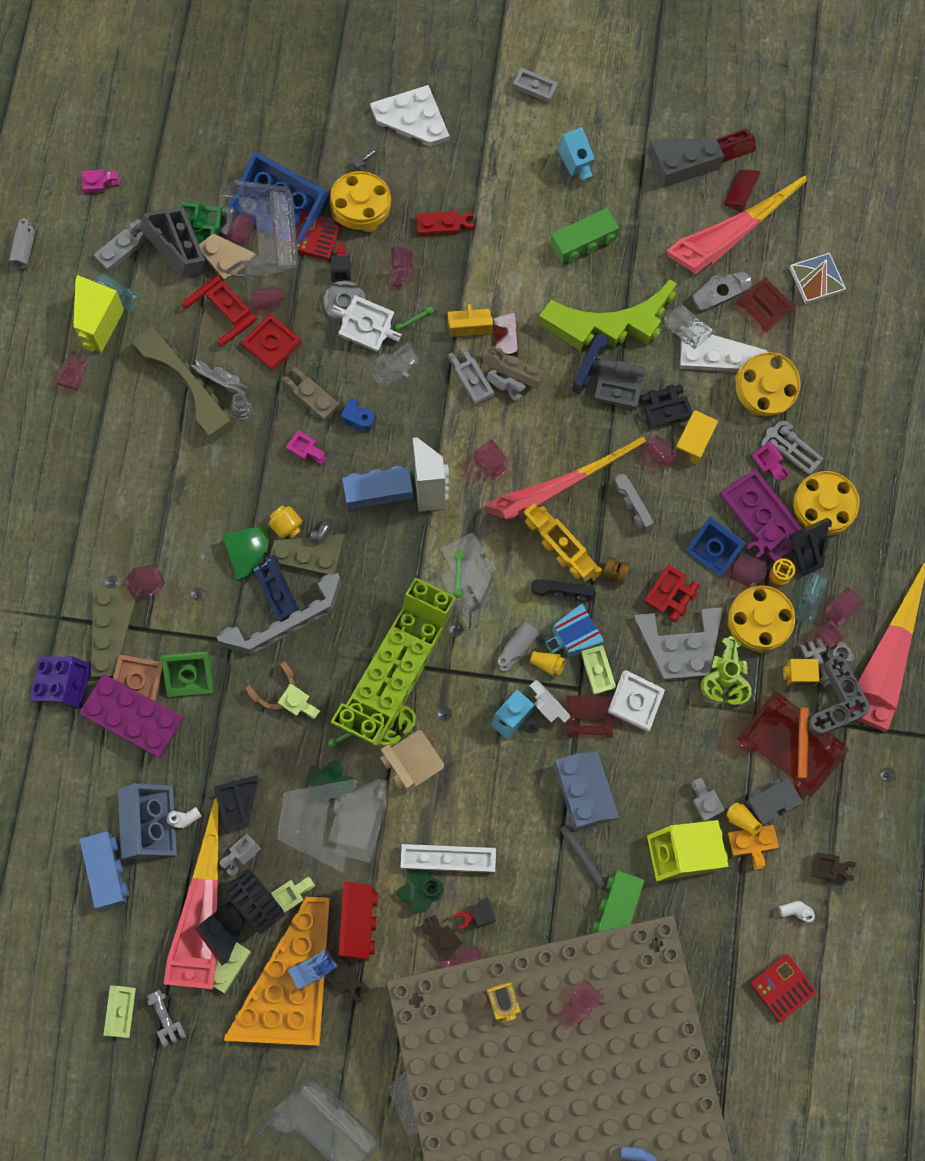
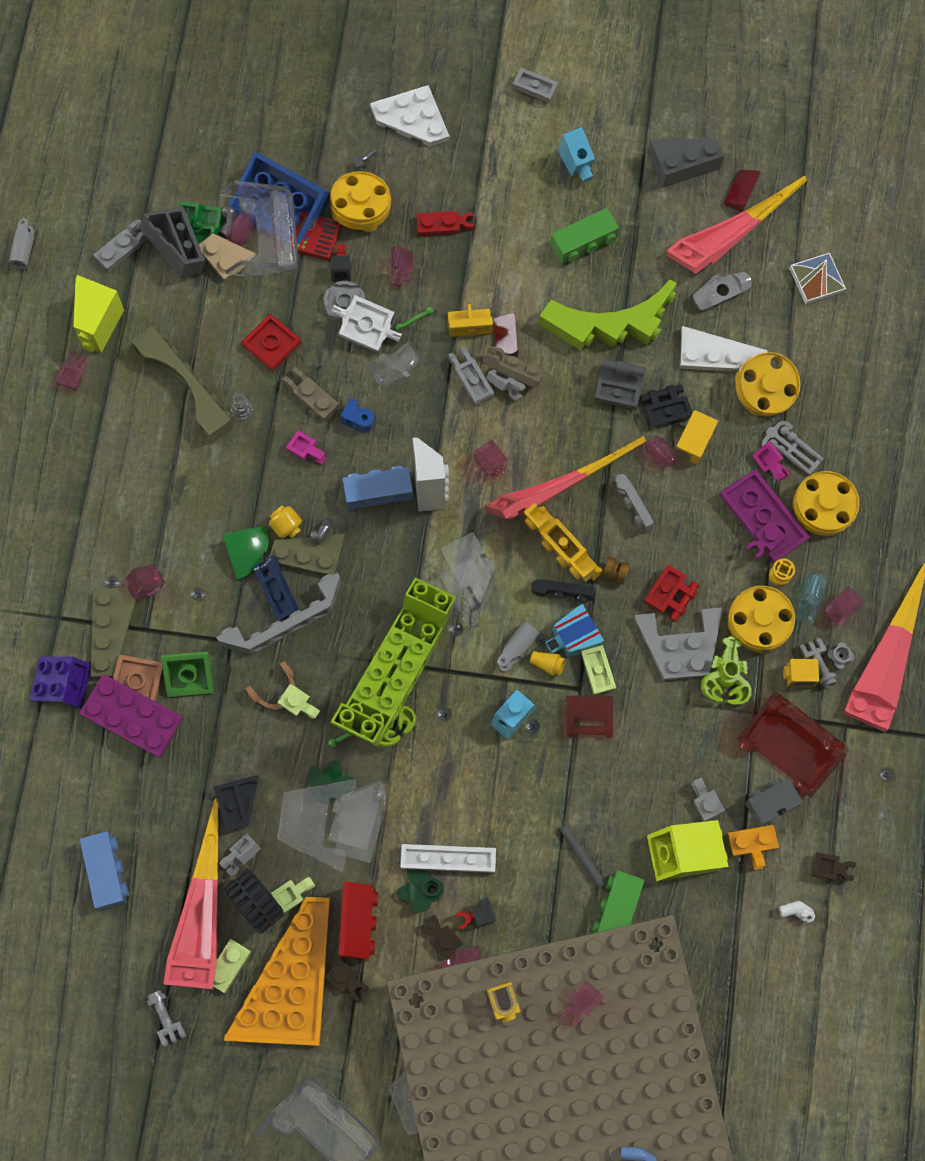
dark pink plate [82,169,120,194] -> none
clear light blue piece [94,273,140,311] -> none
yellowish green plate [103,986,136,1038] -> none
sand blue slope [118,783,177,860] -> none
white arm [167,807,202,828] -> none
red plate [182,275,258,347] -> none
light grey piece [190,359,248,396] -> none
black wing [194,901,245,966] -> none
clear pink brick [251,285,284,311] -> none
medium blue leg [288,950,338,991] -> none
tan bracket [380,730,444,793] -> none
bright green hinge [453,550,464,598] -> none
white plate [530,680,570,723] -> none
sand blue slope [554,751,619,831] -> none
dark blue plate [572,334,608,395] -> none
white tile [607,670,665,732] -> none
clear bracket [663,304,713,349] -> none
blue slope [686,517,746,577] -> none
dark red slope [716,129,756,163] -> none
yellow cone [726,803,762,835] -> none
clear pink brick [729,552,767,588] -> none
clear red plate [736,277,795,333] -> none
red tile [749,954,818,1023] -> none
black wing [789,518,832,576] -> none
orange bar [798,708,809,778] -> none
dark grey beam [808,656,870,736] -> none
clear pink plate [817,620,846,648] -> none

